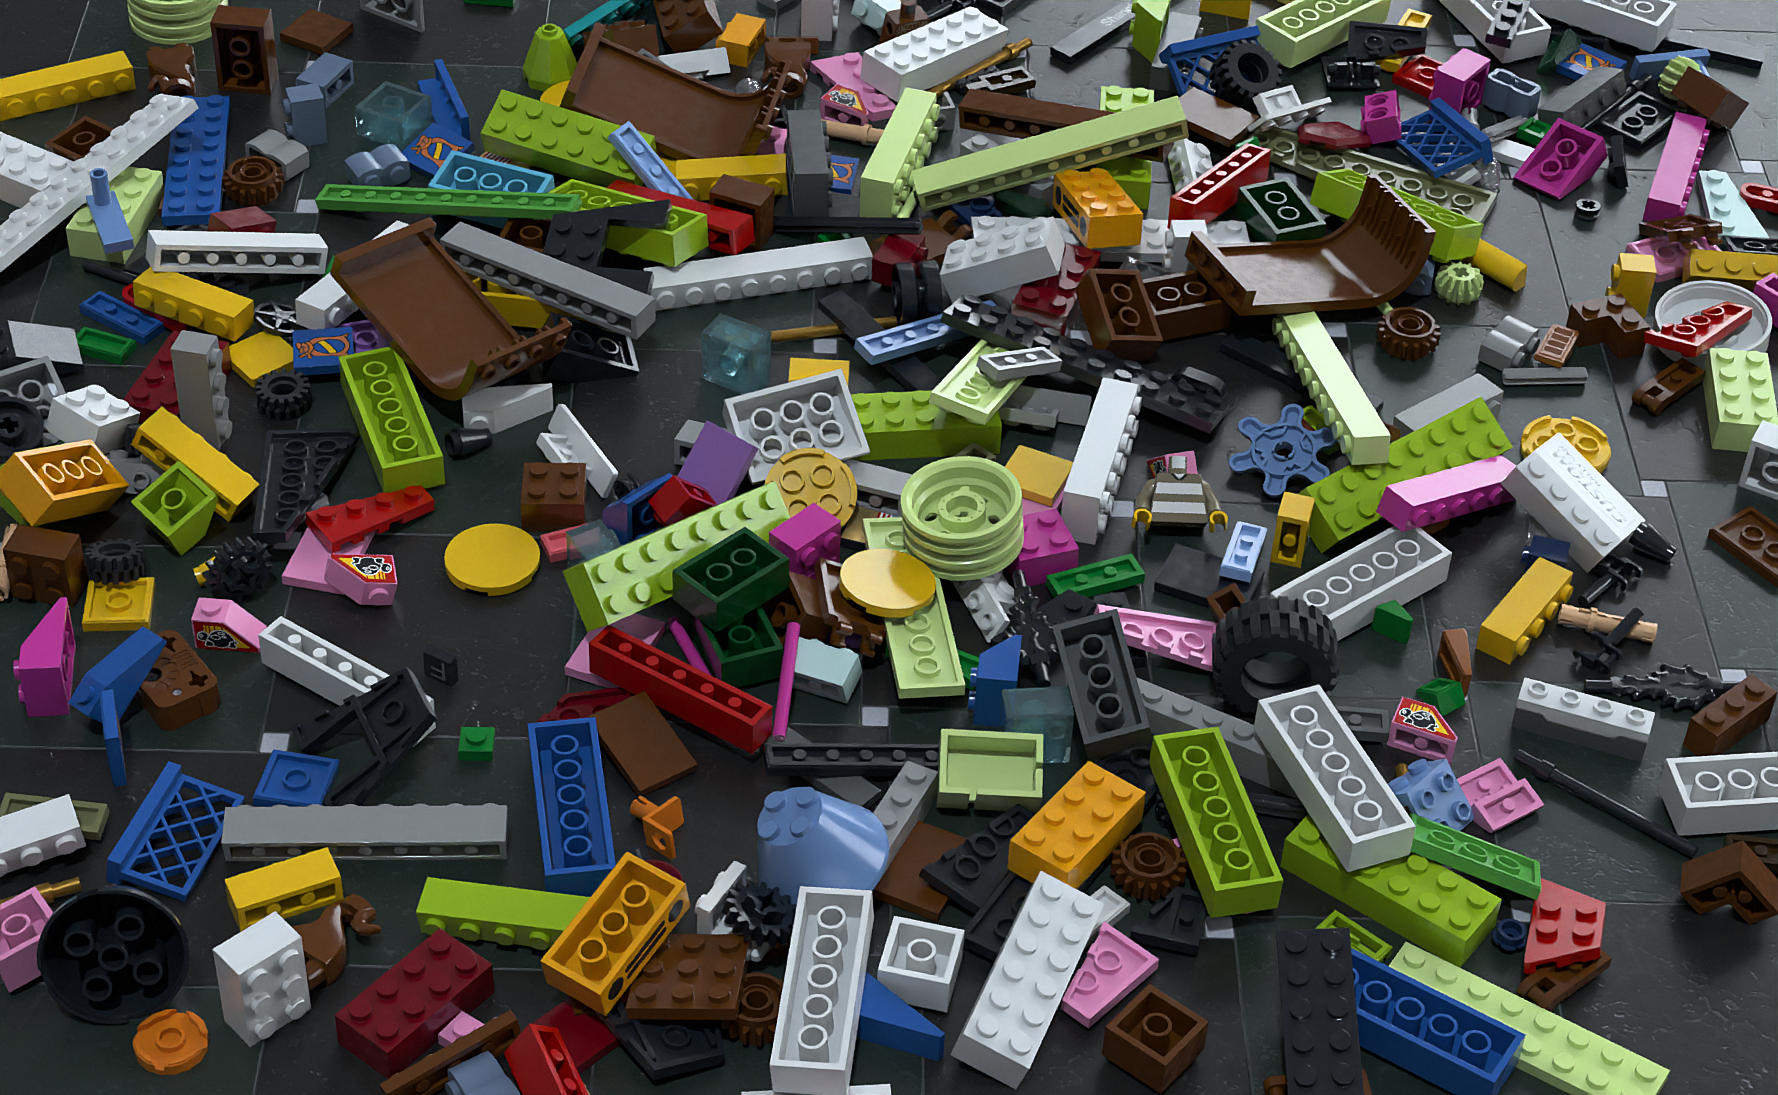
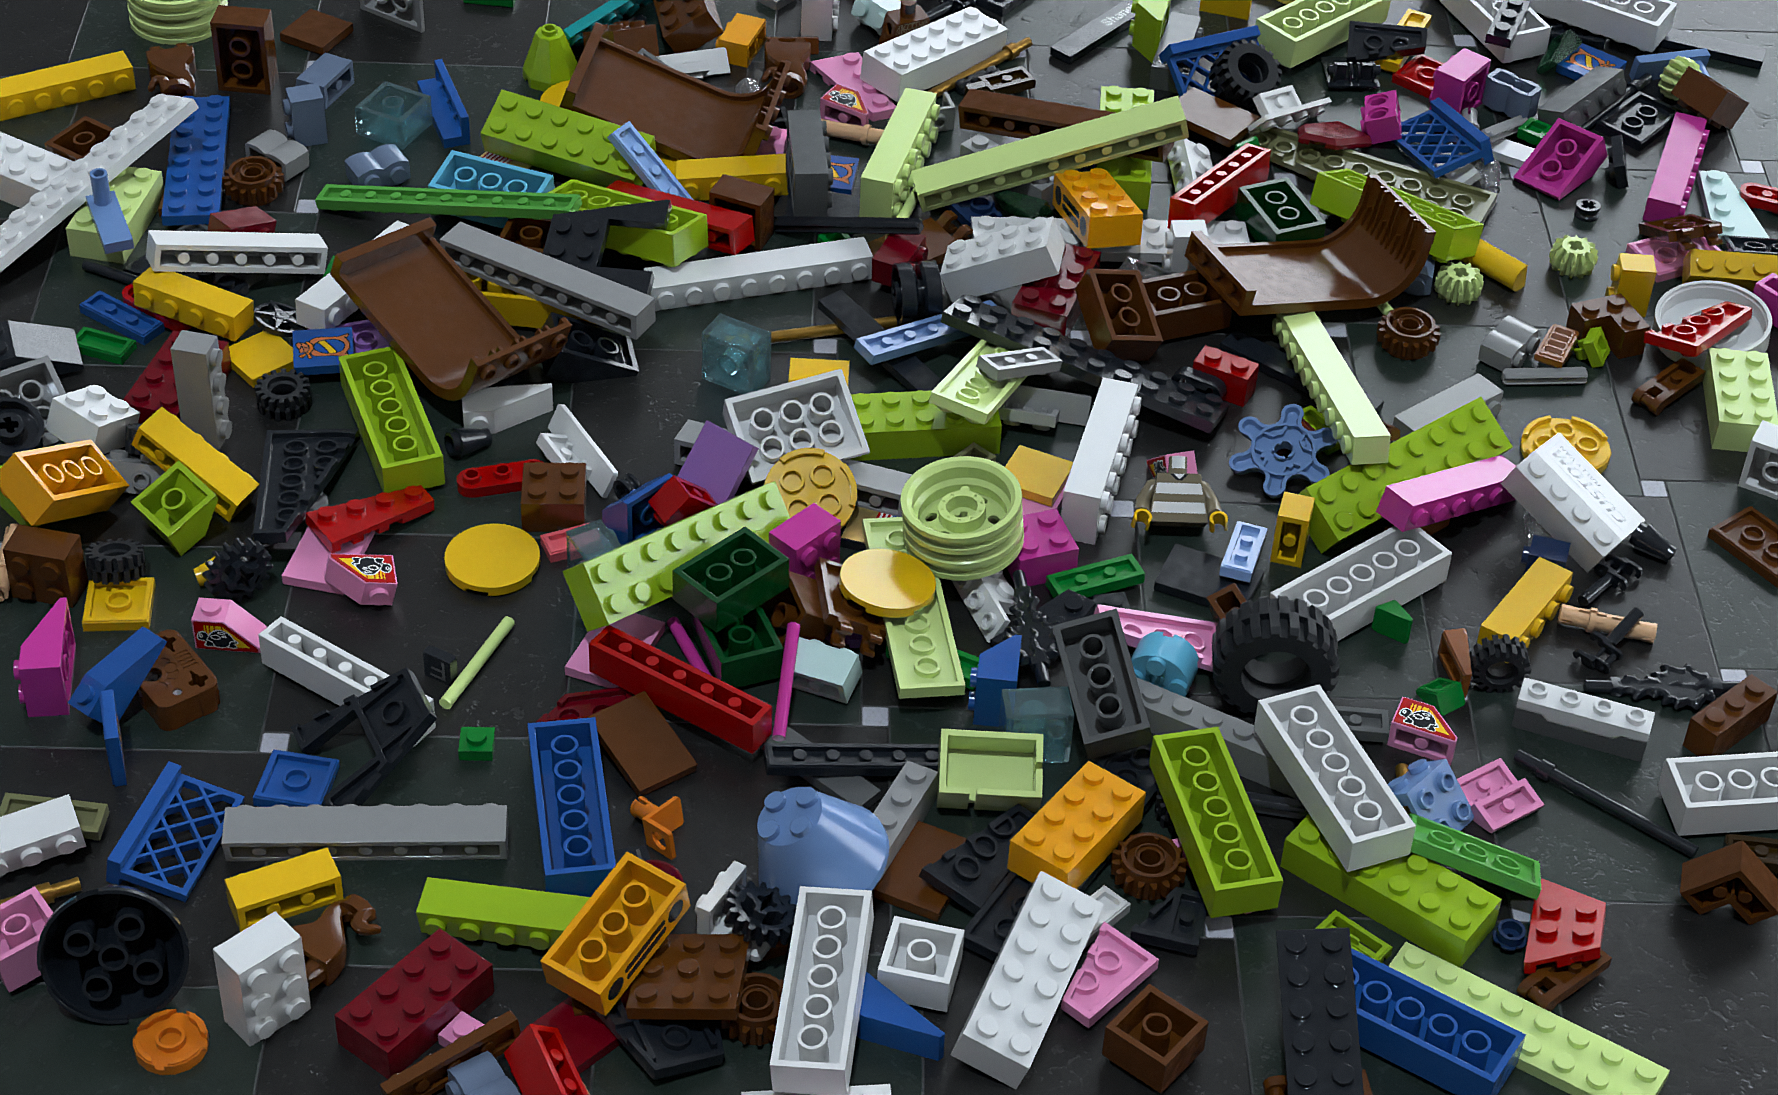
blue tile [402,122,475,179] -> none
none -> yellowish green bar [439,616,515,709]
none -> red plate [456,459,544,498]
none -> medium azure brick [1131,631,1199,697]
none -> red brick [1193,345,1259,407]
none -> black tyre [1470,634,1532,693]
none -> yellowish green gear [1549,235,1598,278]
none -> lime tile [1573,327,1610,368]

